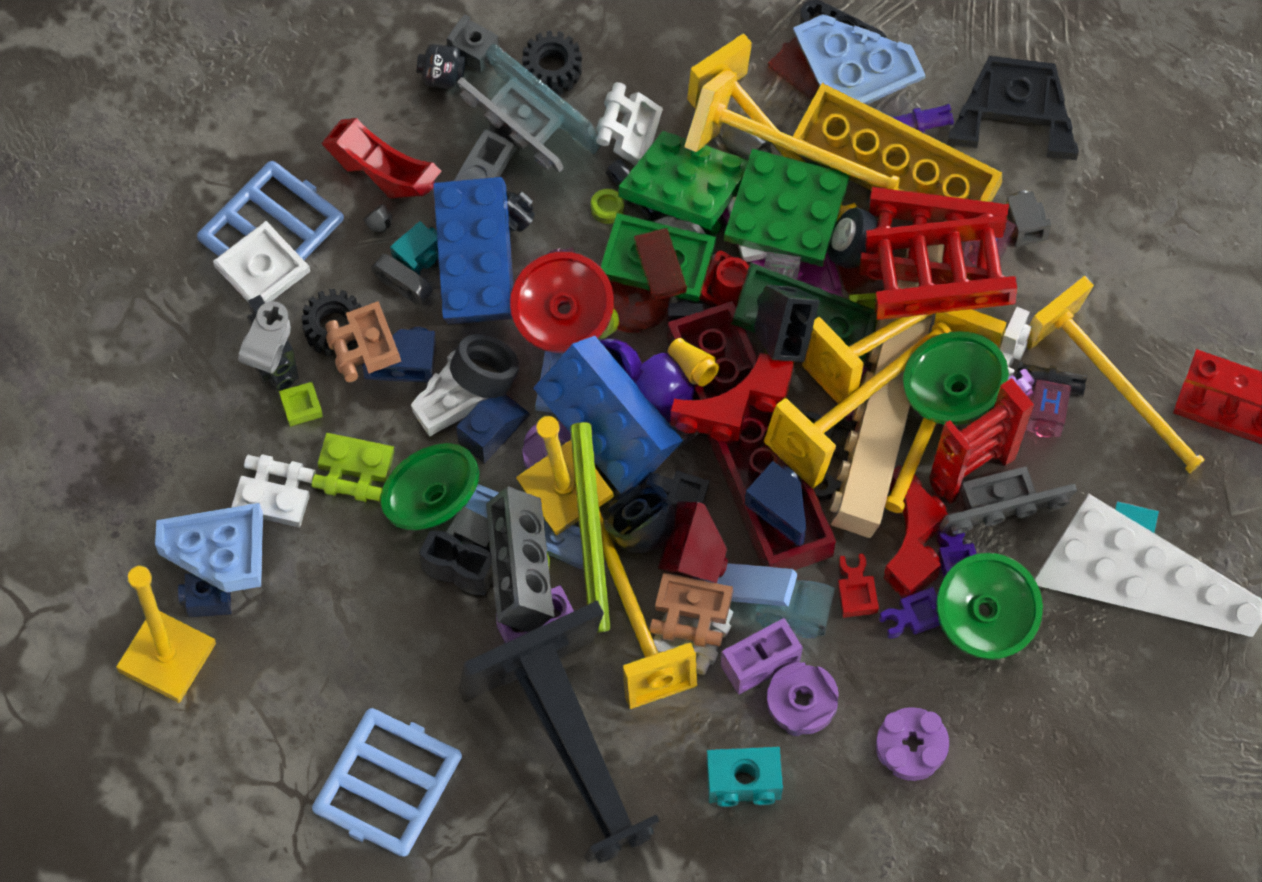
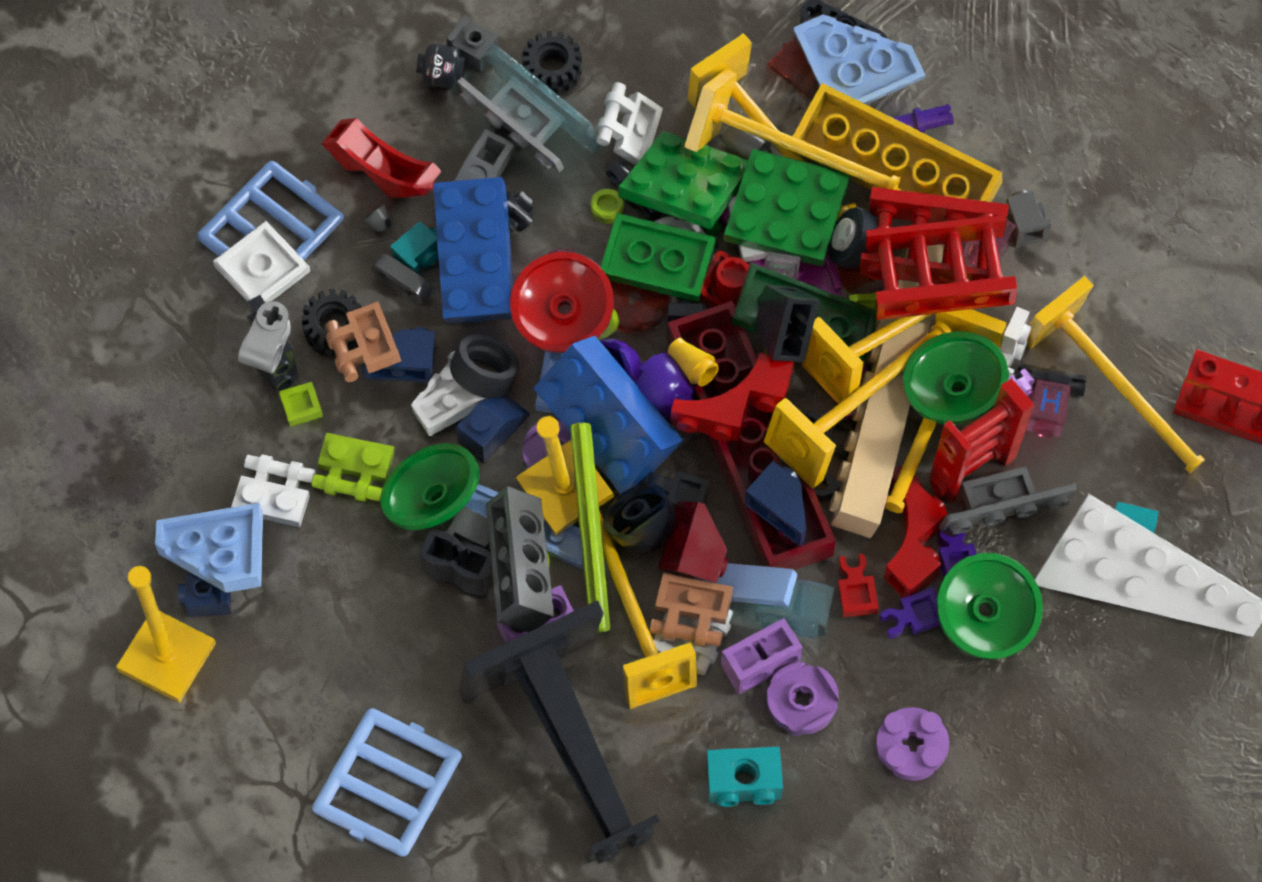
clear red tile [634,228,687,301] -> none
black wing [947,56,1079,160] -> none

